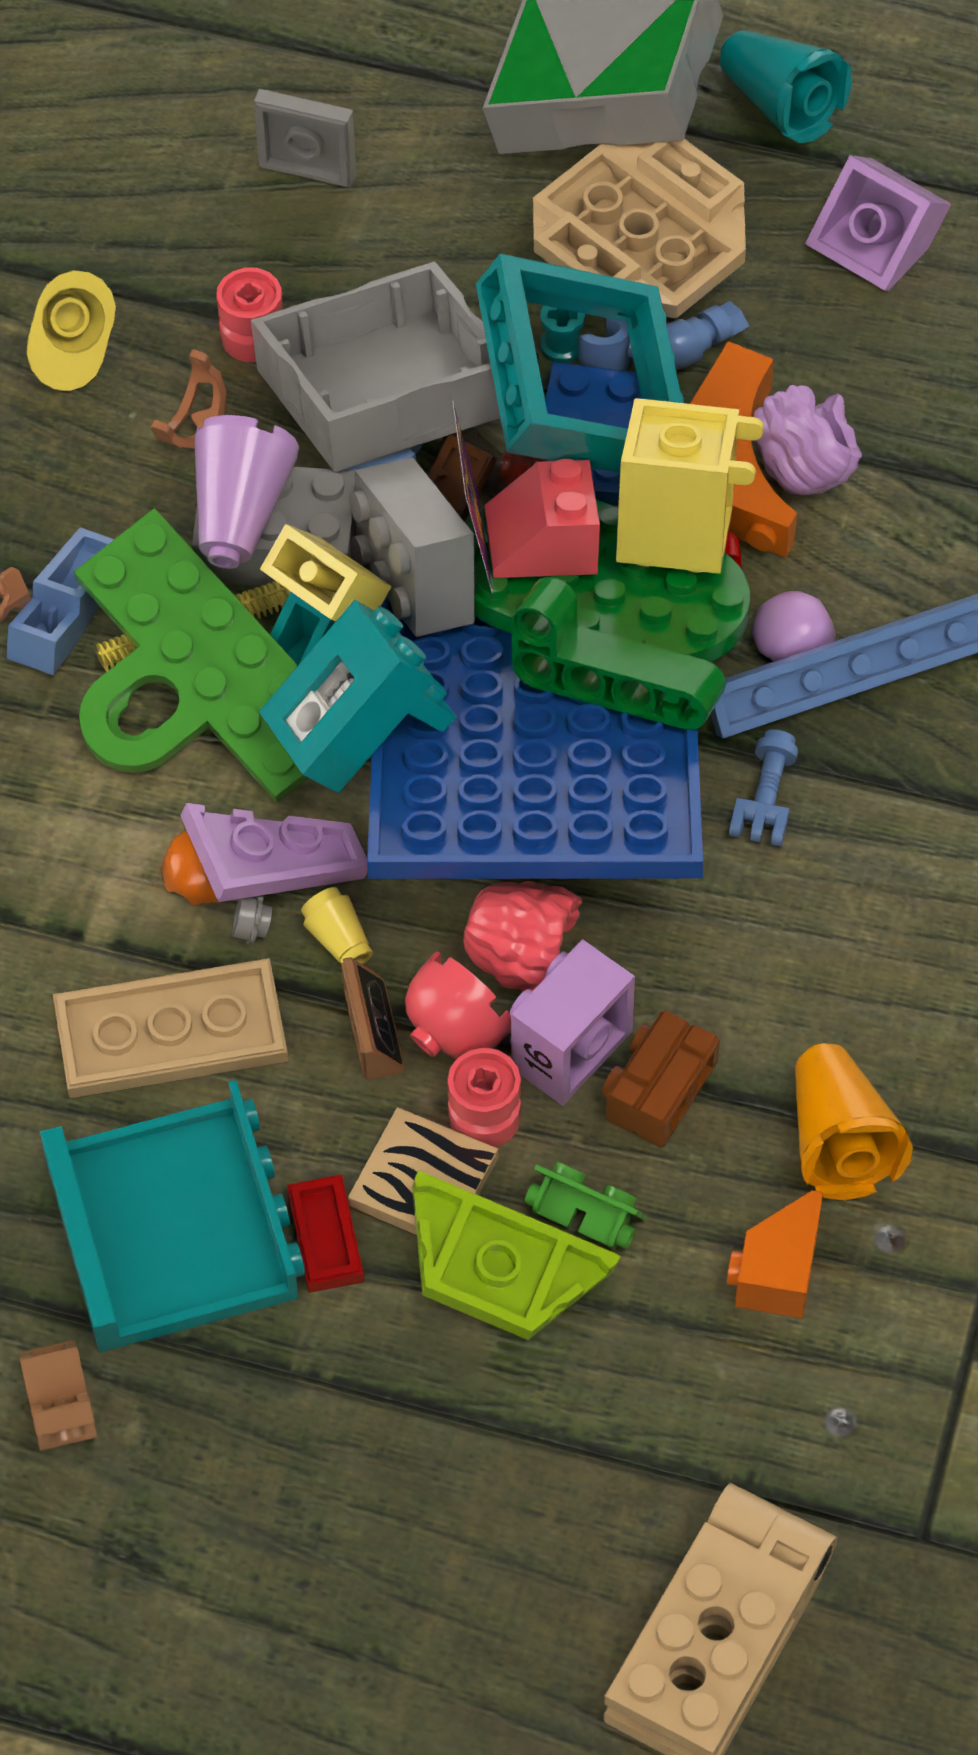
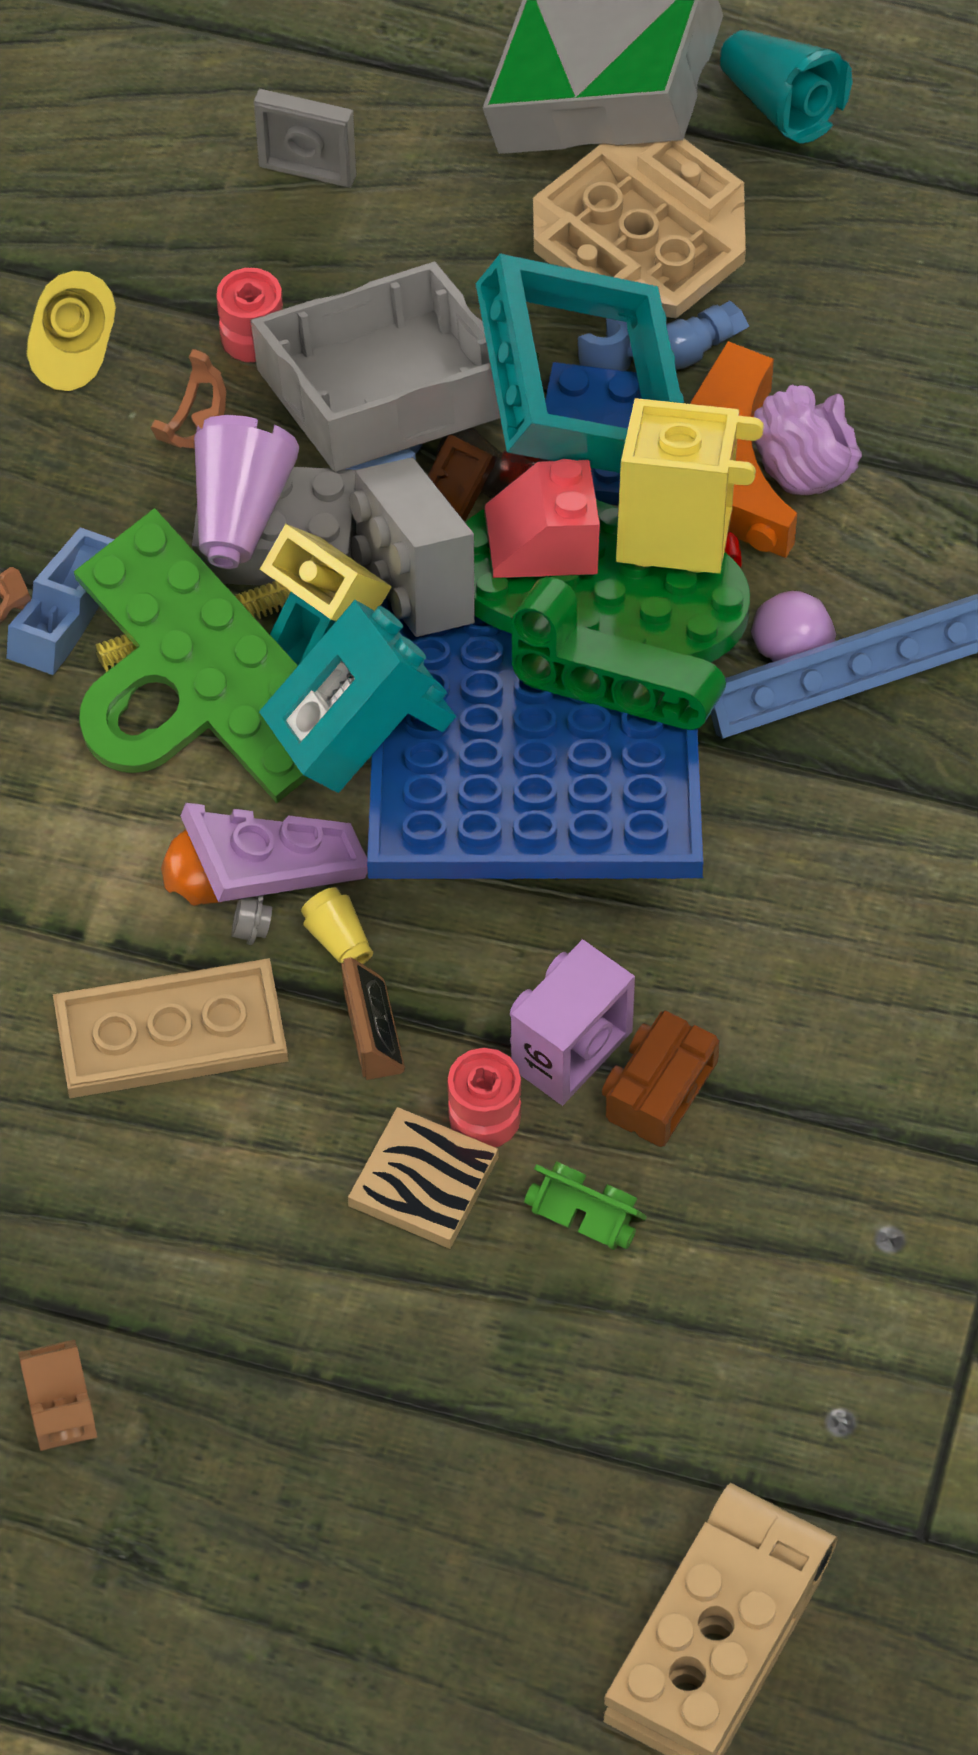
teal panel [40,1080,305,1353] -> none
red tile [287,1174,364,1293] -> none
coral cylinder [405,951,511,1060] -> none
lime wing [412,1170,621,1340] -> none
sticker [453,401,493,594] -> none
coral hair [463,881,582,992] -> none
teal bush [540,306,585,364] -> none
orange slope [727,1190,823,1319] -> none
medium blue hinge [729,730,798,847] -> none
light orange cone [795,1043,913,1200] -> none
lavender slope [805,156,951,291] -> none

